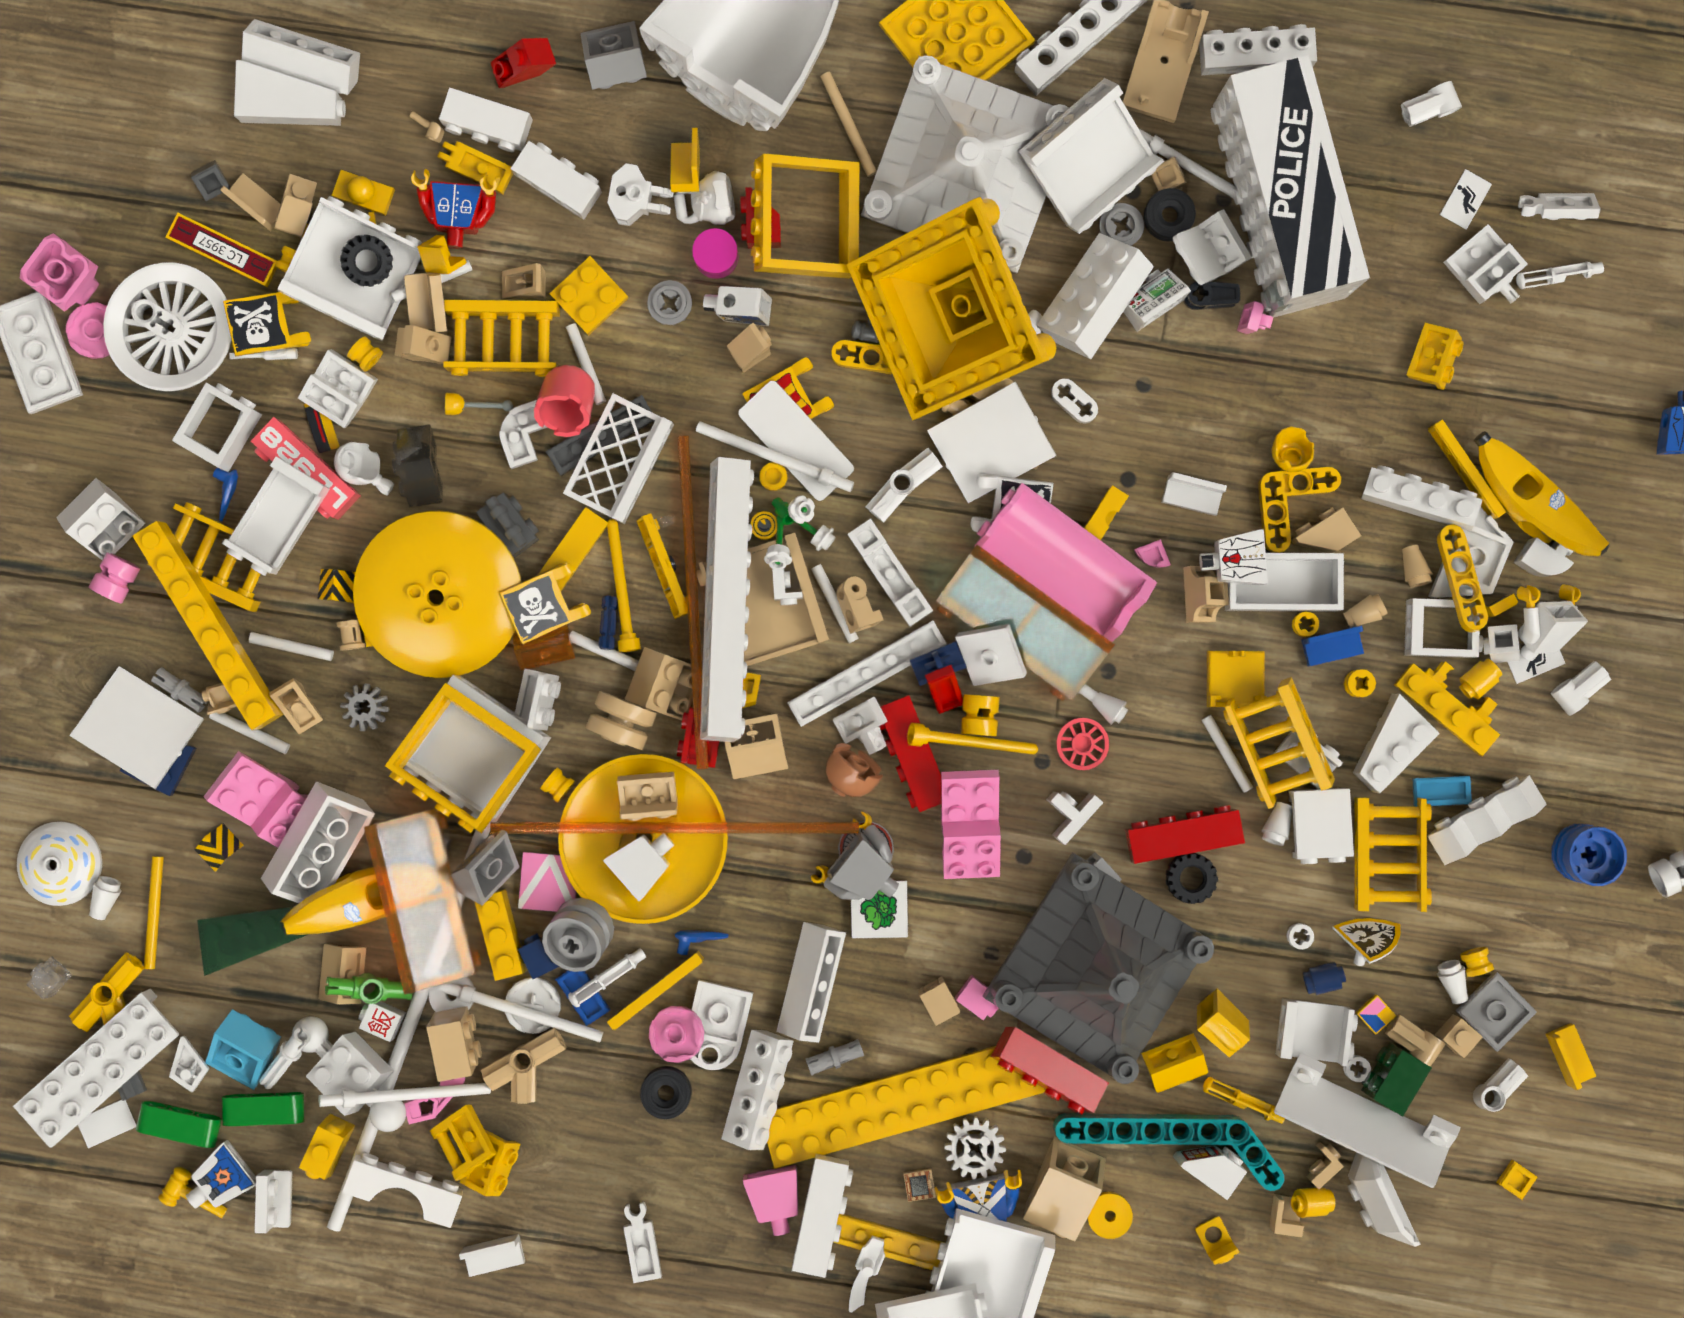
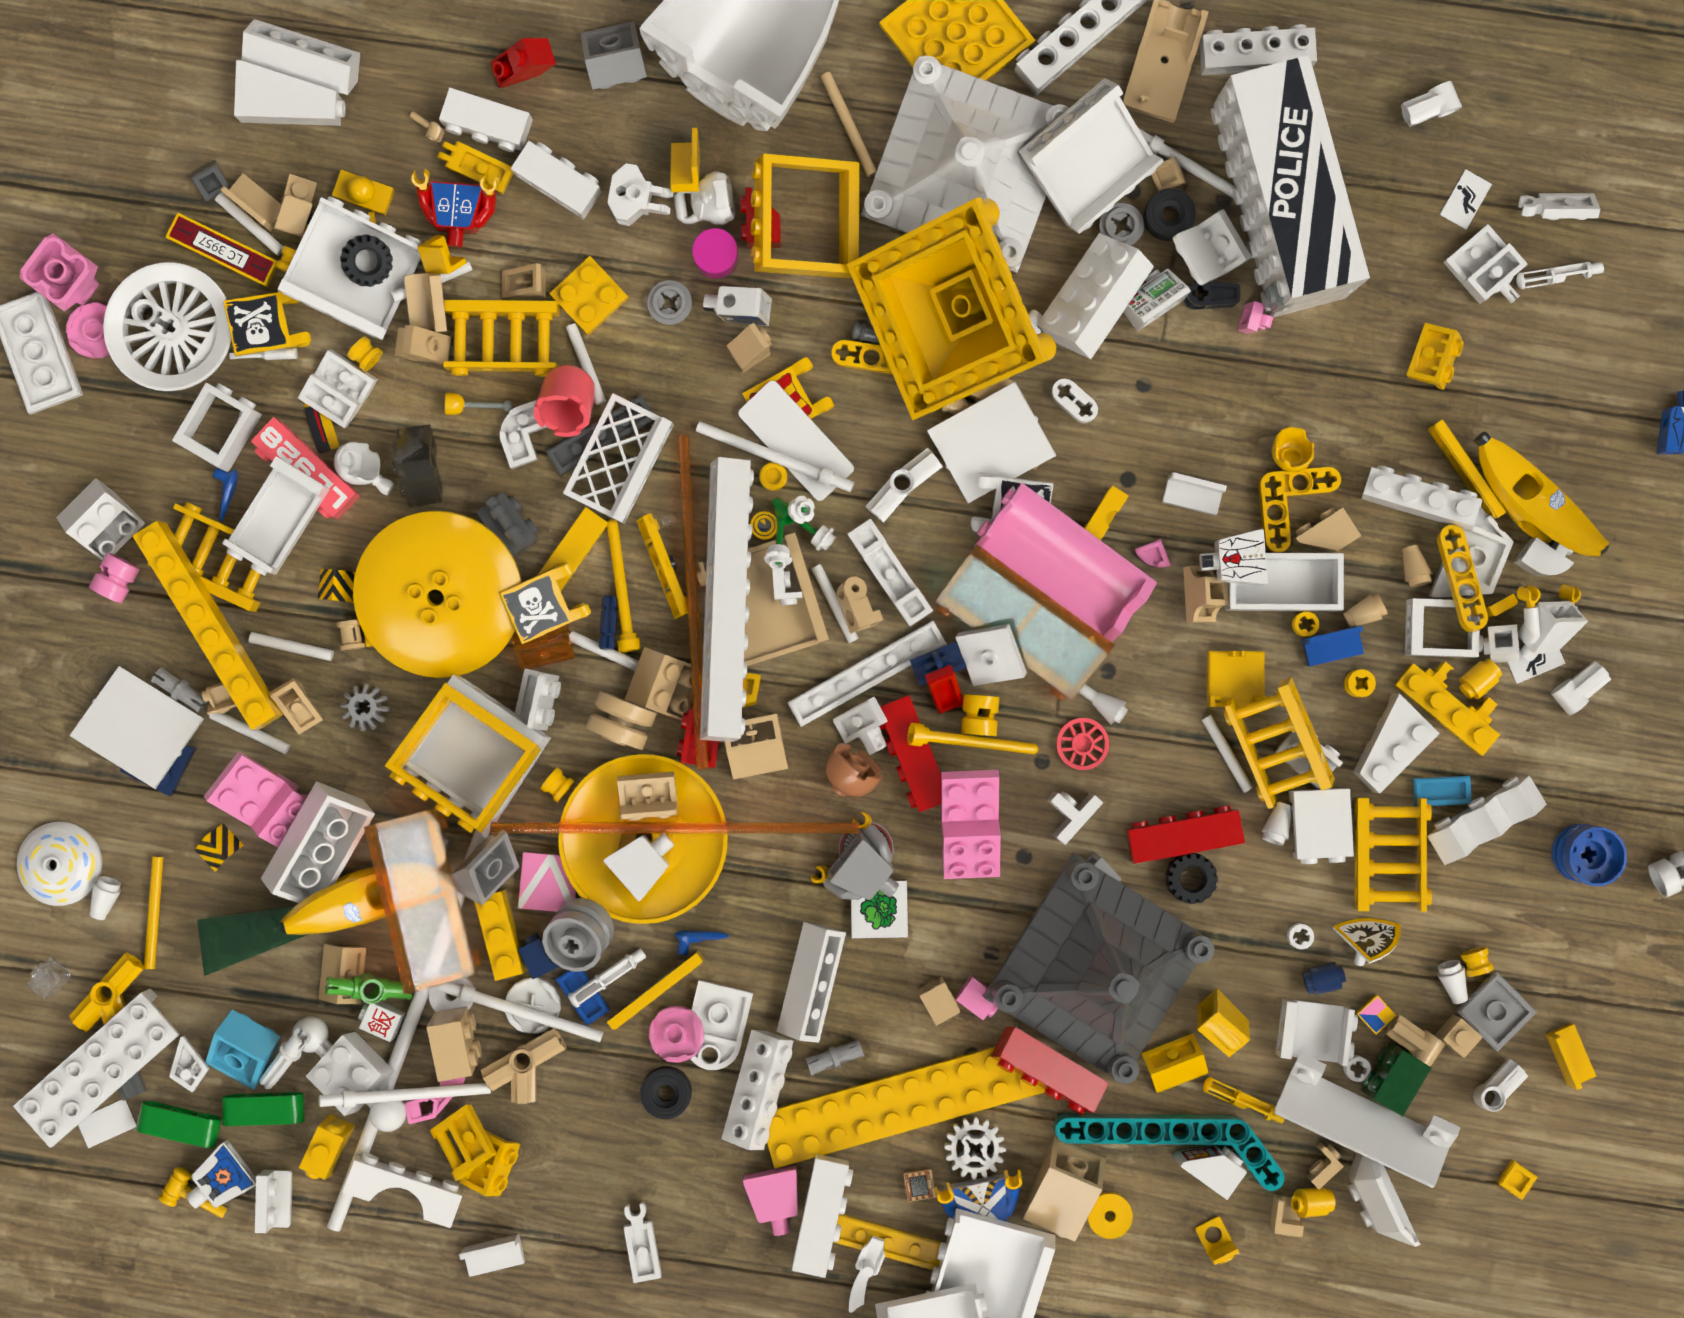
none -> white bar [215,192,283,256]

